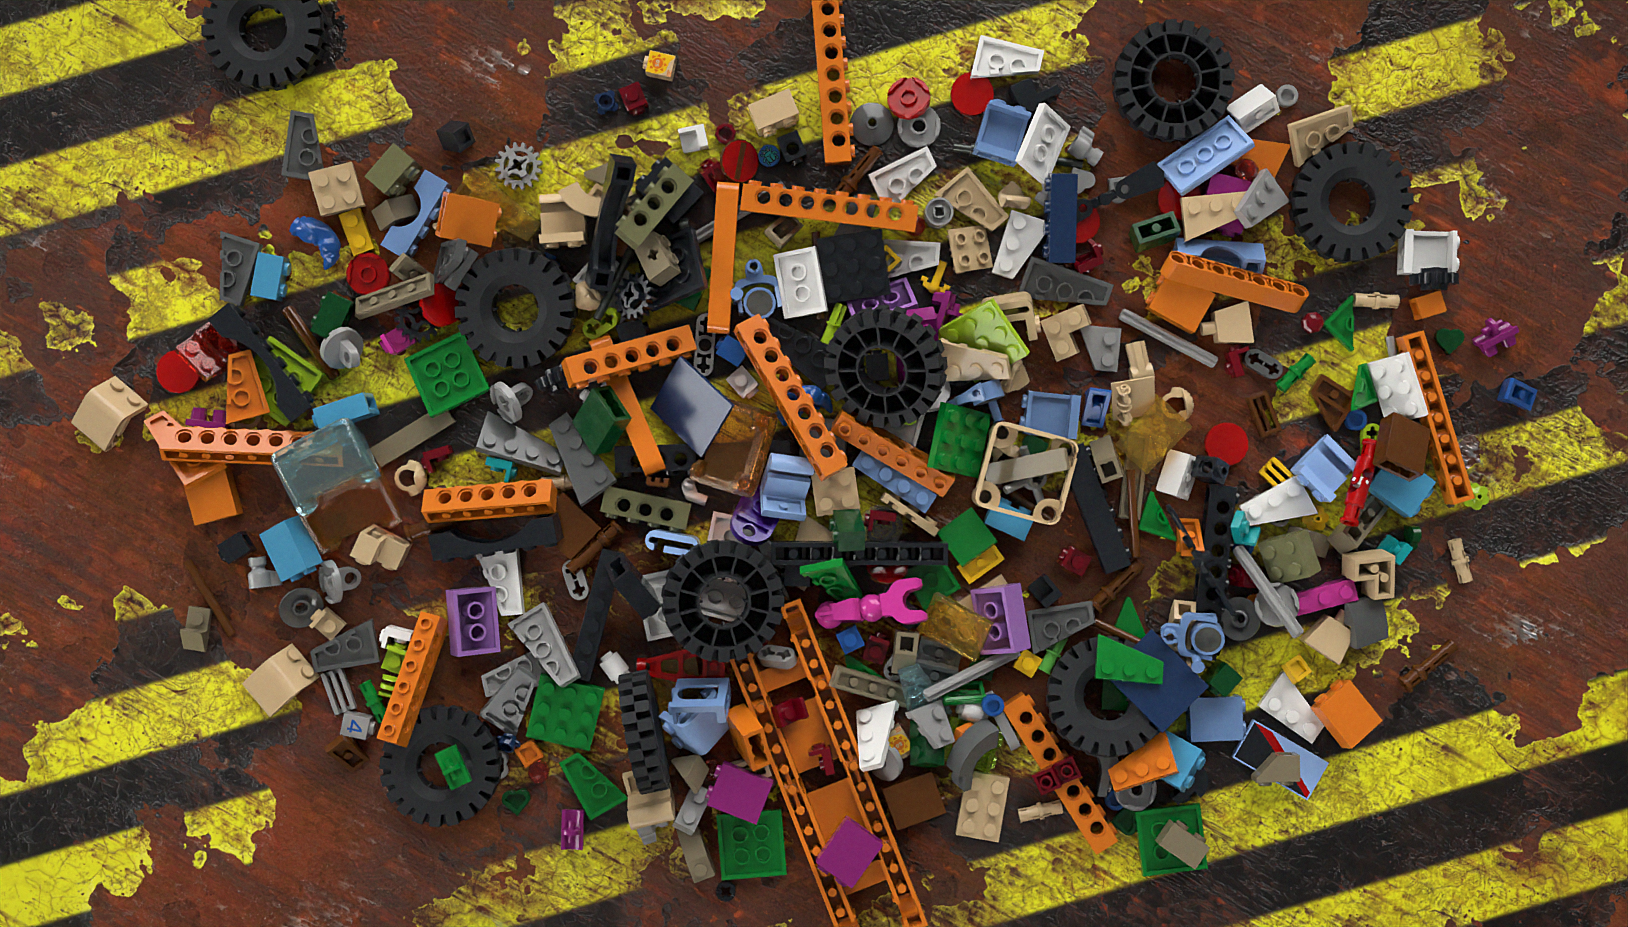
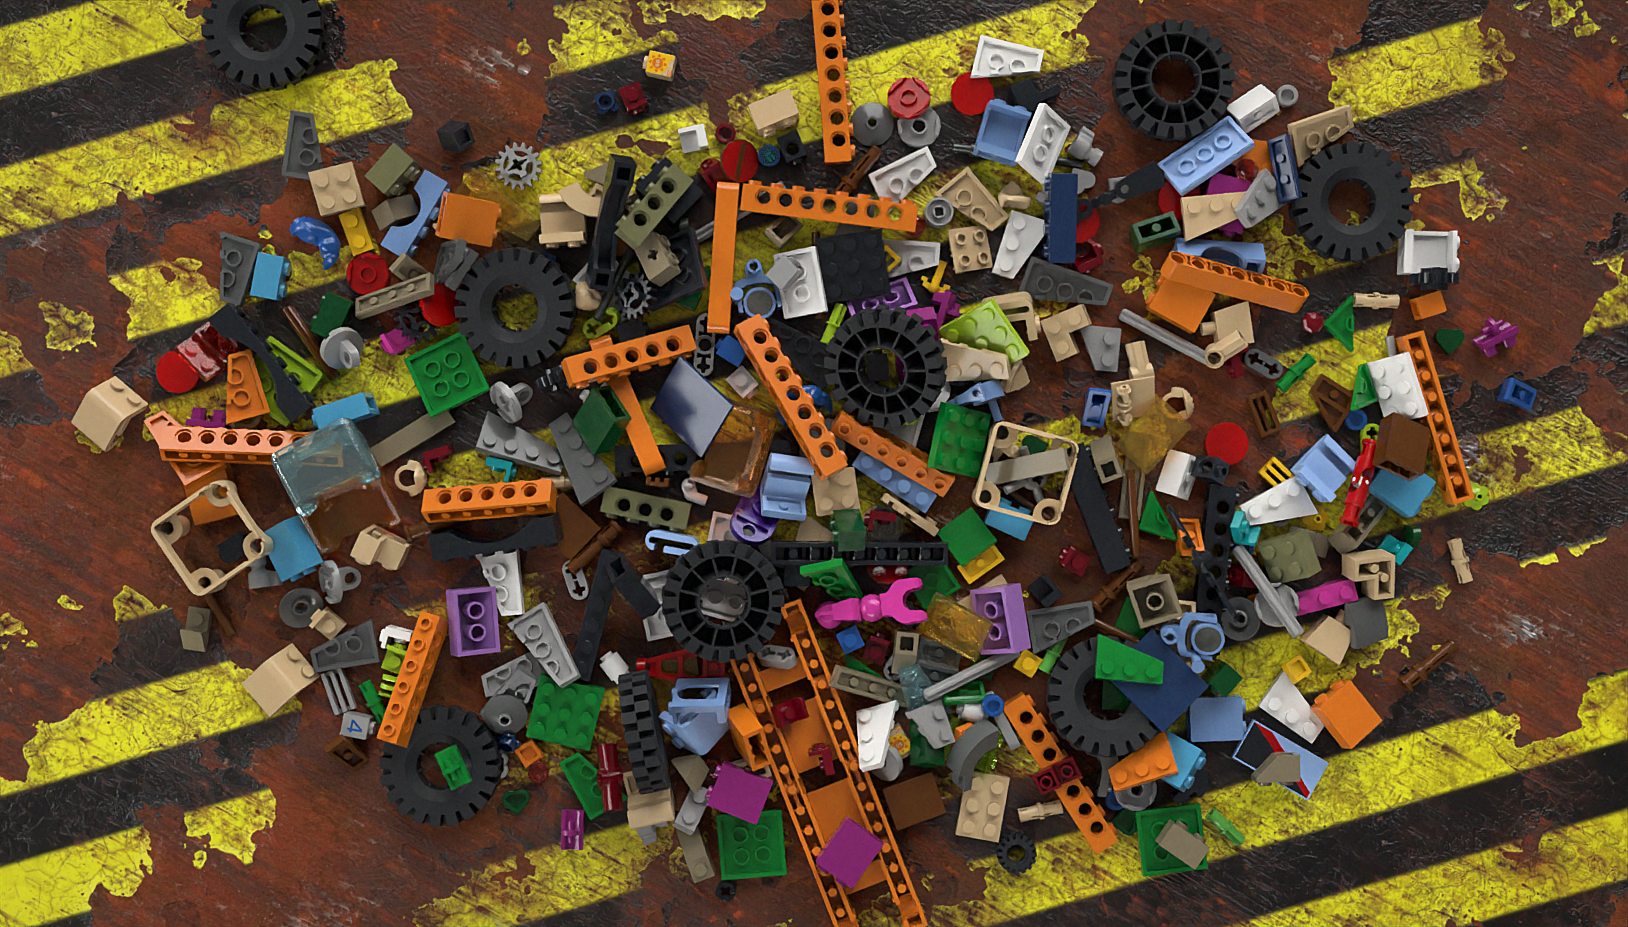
medium blue panel [1019,390,1081,440] -> none
none -> tan piece [151,480,274,596]
none -> dark grey dish [483,695,528,734]
none -> dark red piece [597,743,623,812]
none -> light grey brick [766,255,804,291]
none -> black tyre [996,832,1037,874]
none -> dark tan slope [1127,574,1183,628]
none -> tan piece [1205,330,1248,368]
none -> bright green axle [1206,808,1245,846]
none -> dark blue tile [1267,134,1302,204]

